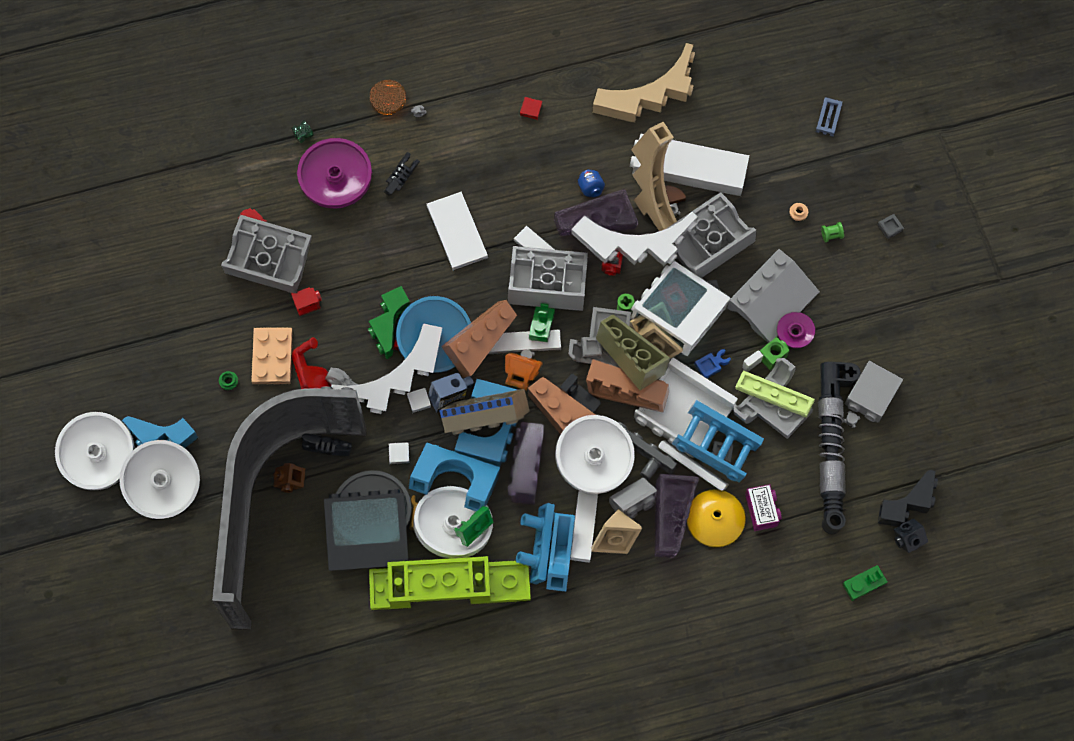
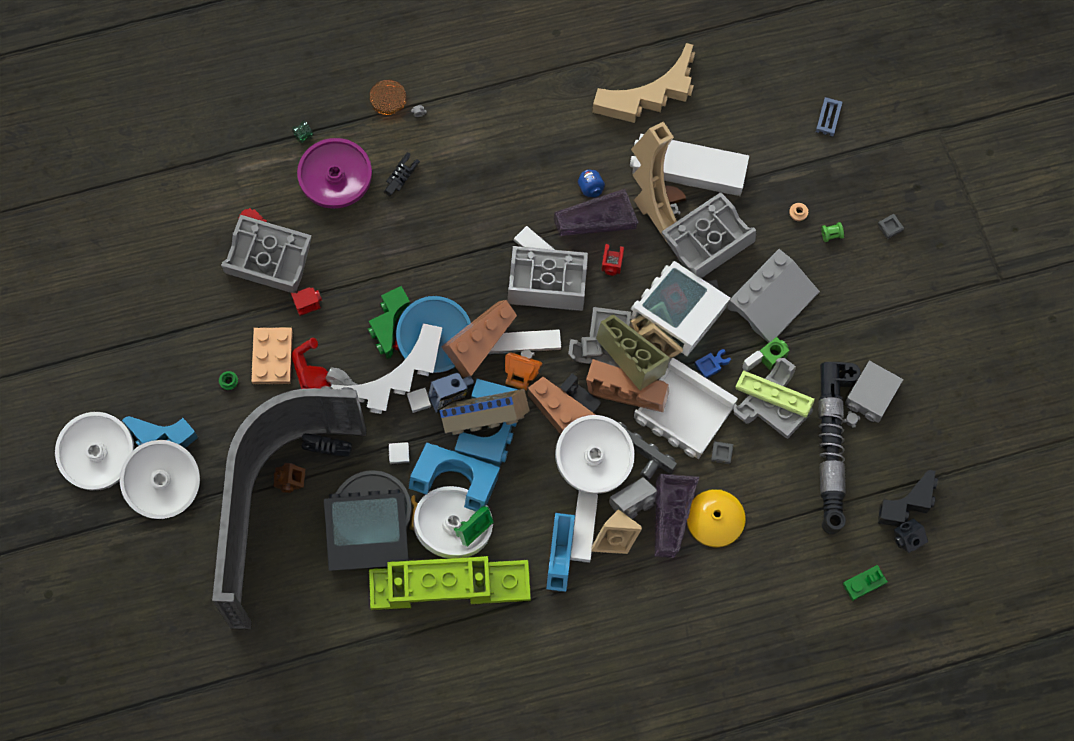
white tile [427,192,488,270] -> none
clear purple wedge [508,422,544,505] -> none
dark azure plate [516,503,555,584] -> none
red tile [520,97,542,120] -> none
green plate [529,303,555,342] -> none
white arch [572,212,698,266] -> none
bright green bush [617,294,635,313] -> none
white tile [658,440,729,491] -> none
dark azure fence [672,400,764,482] -> none
brick [745,484,782,531] -> none
magenta dish [777,312,815,348] -> none

